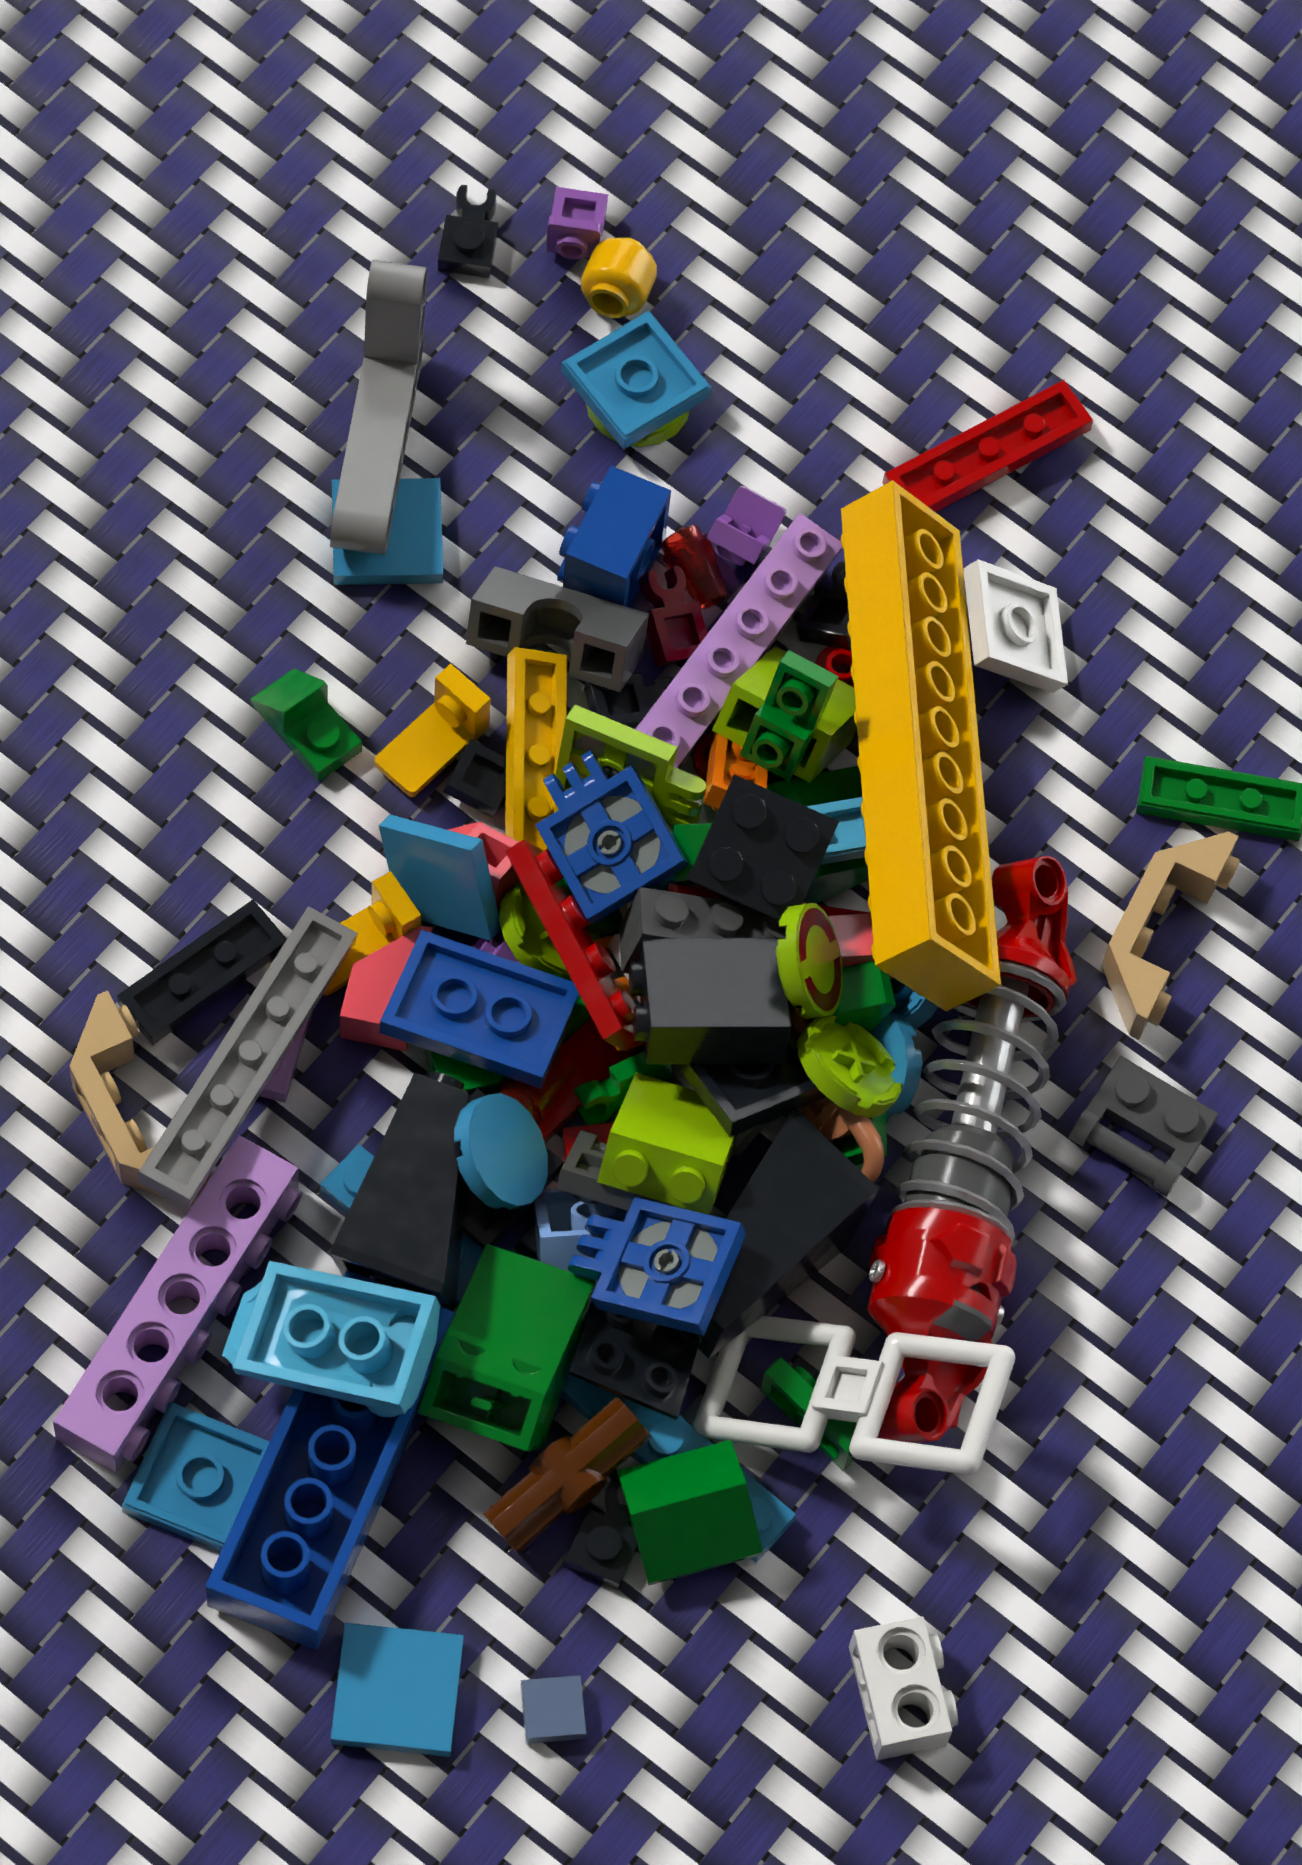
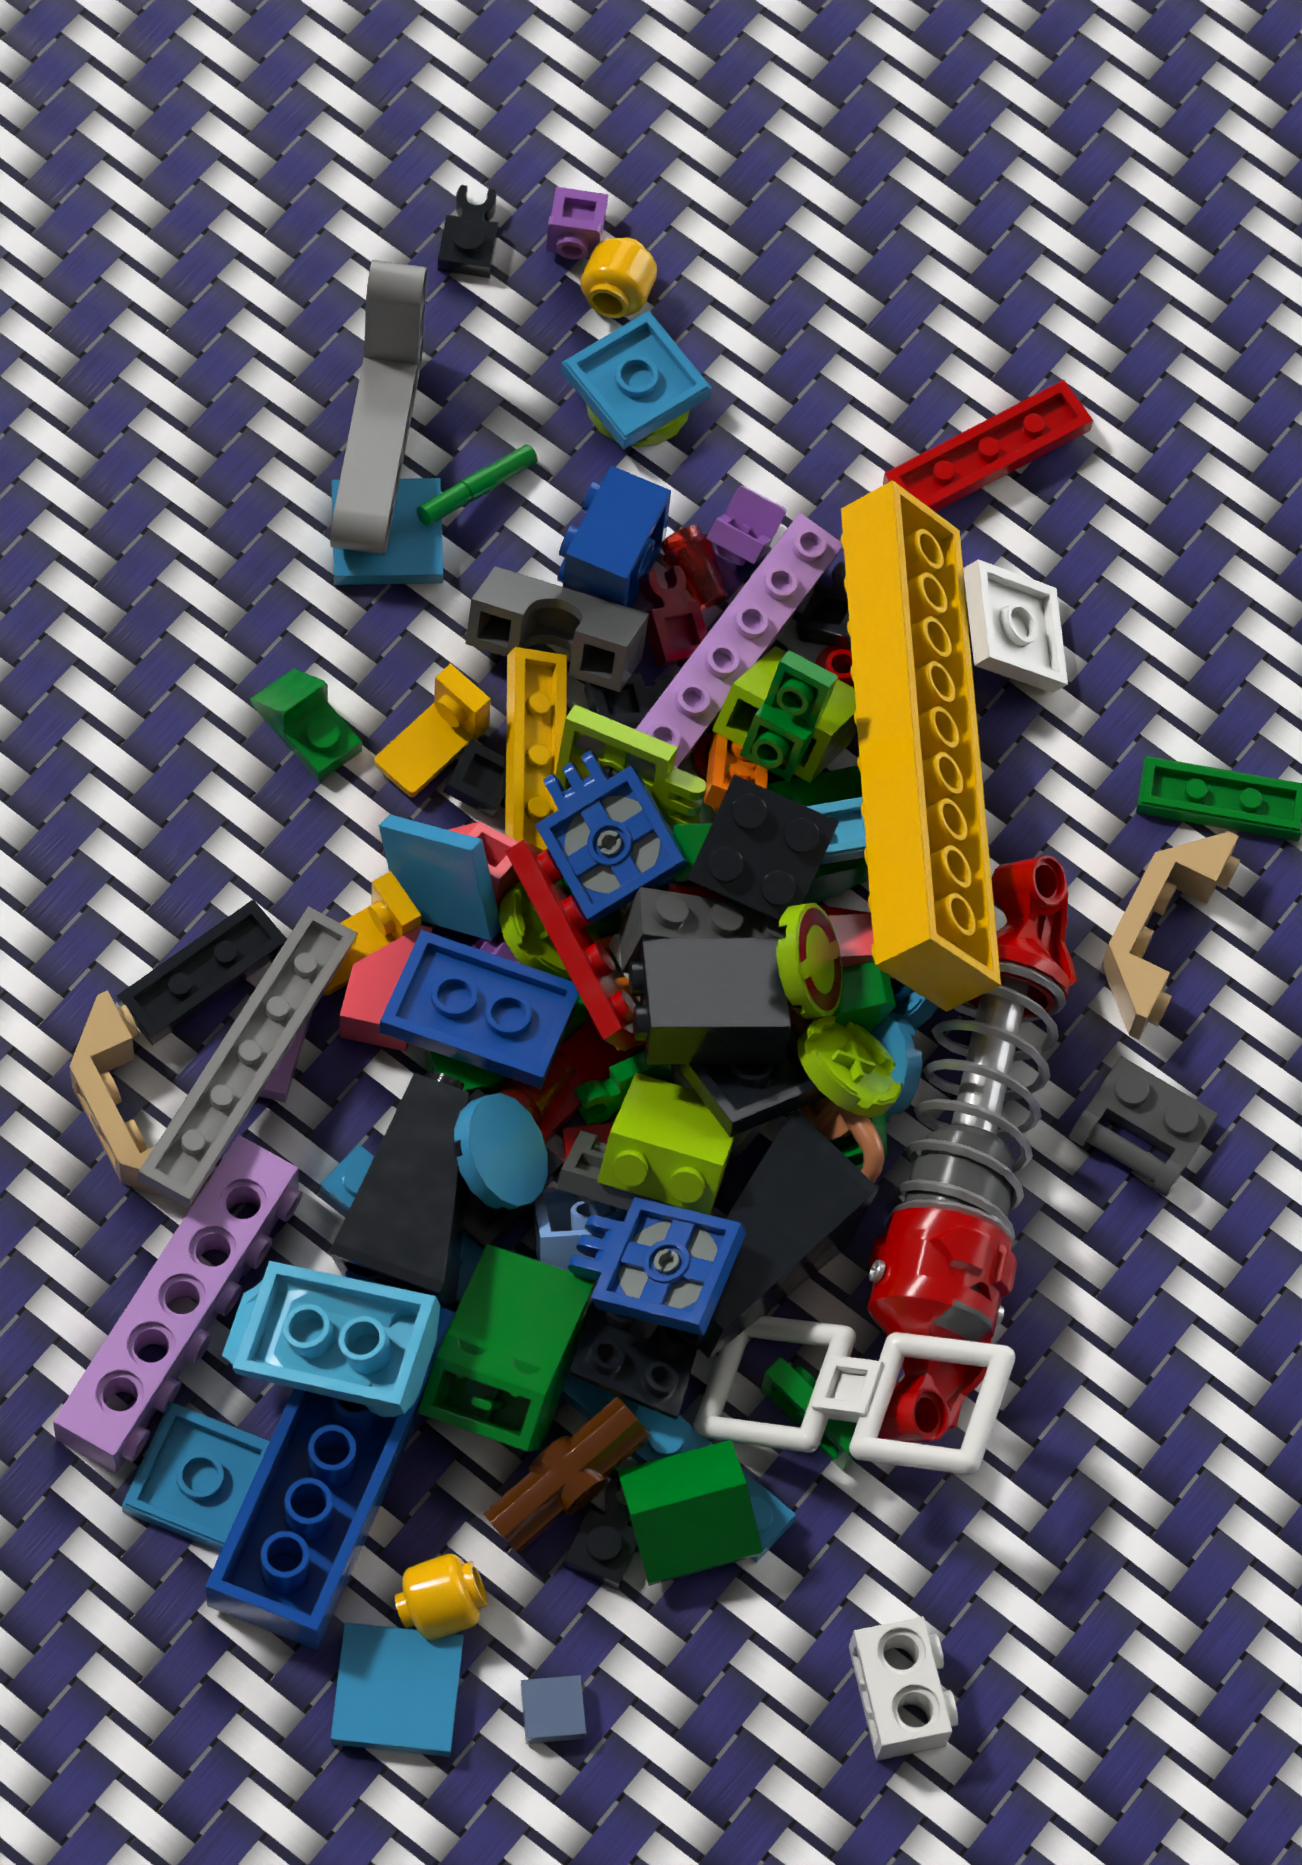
none -> yellow head [394,1554,488,1640]
none -> green piece [417,444,538,526]

